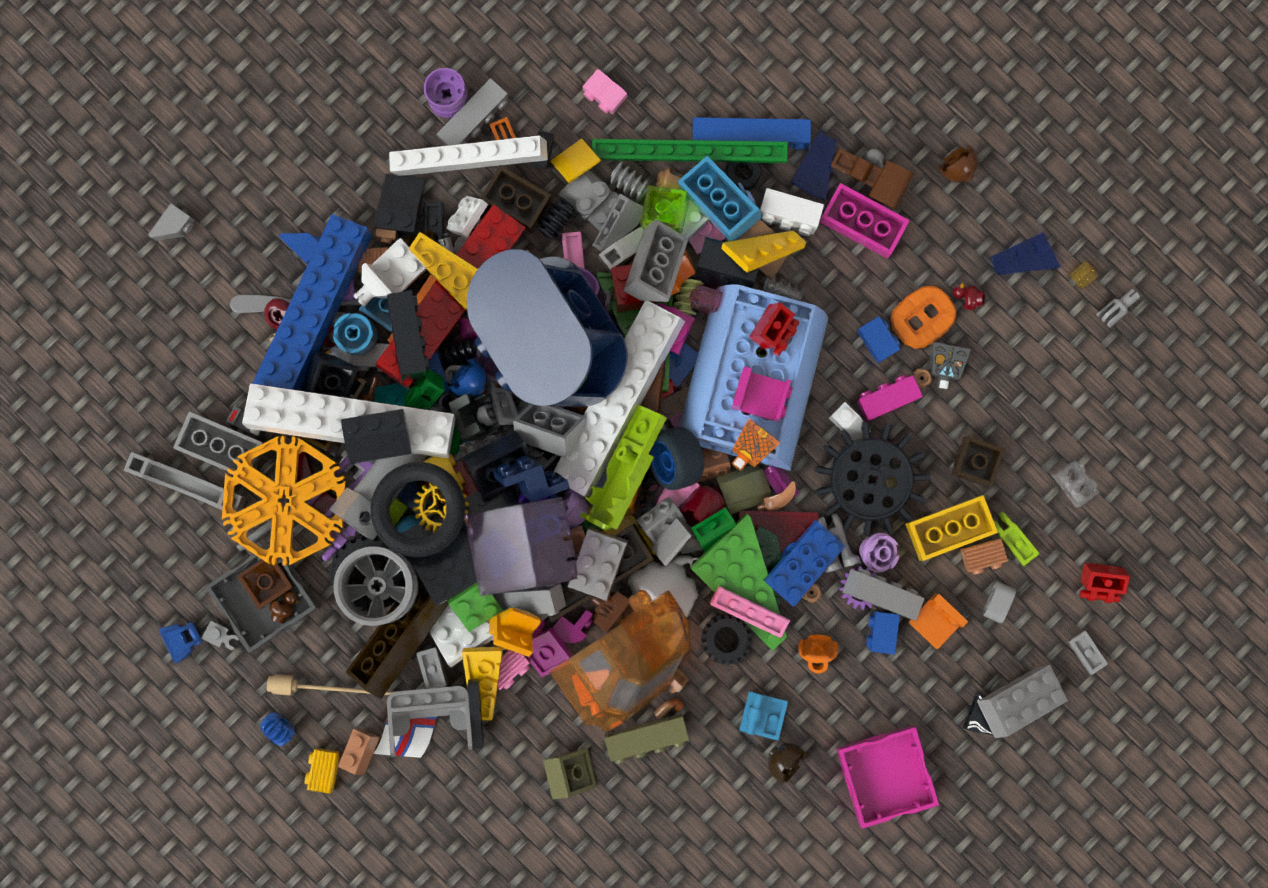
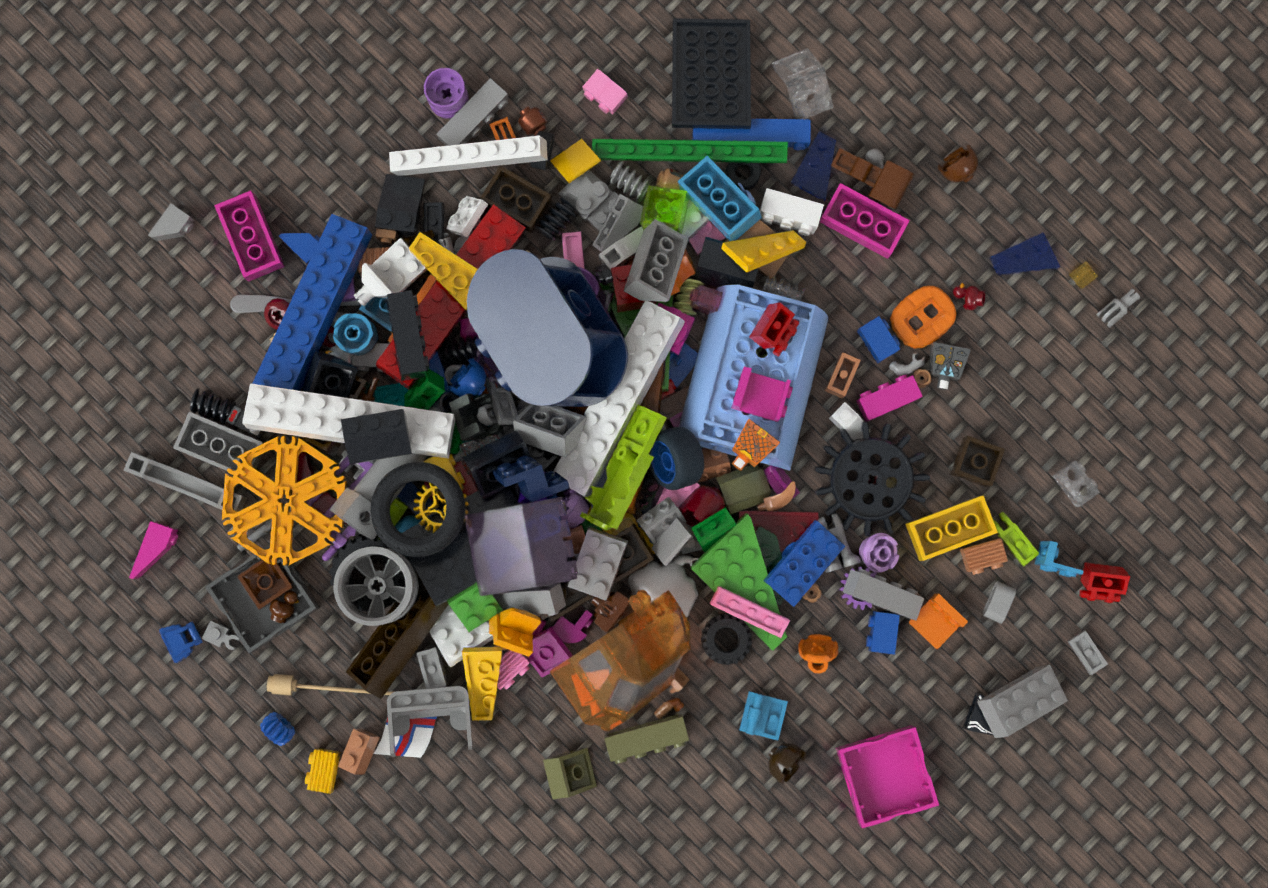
black beam [468,679,484,749] -> none
none -> dark pink slope [129,521,178,579]
none -> black piece [190,388,236,424]
none -> dark pink brick [214,191,285,281]
none -> copper head [518,106,547,136]
none -> black plate [593,263,614,285]
none -> black plate [672,18,751,129]
none -> clear bracket [772,48,834,119]
none -> nougat brick [824,352,861,398]
none -> light grey piece [889,353,925,375]
none -> dark azure bracket [1035,541,1084,578]

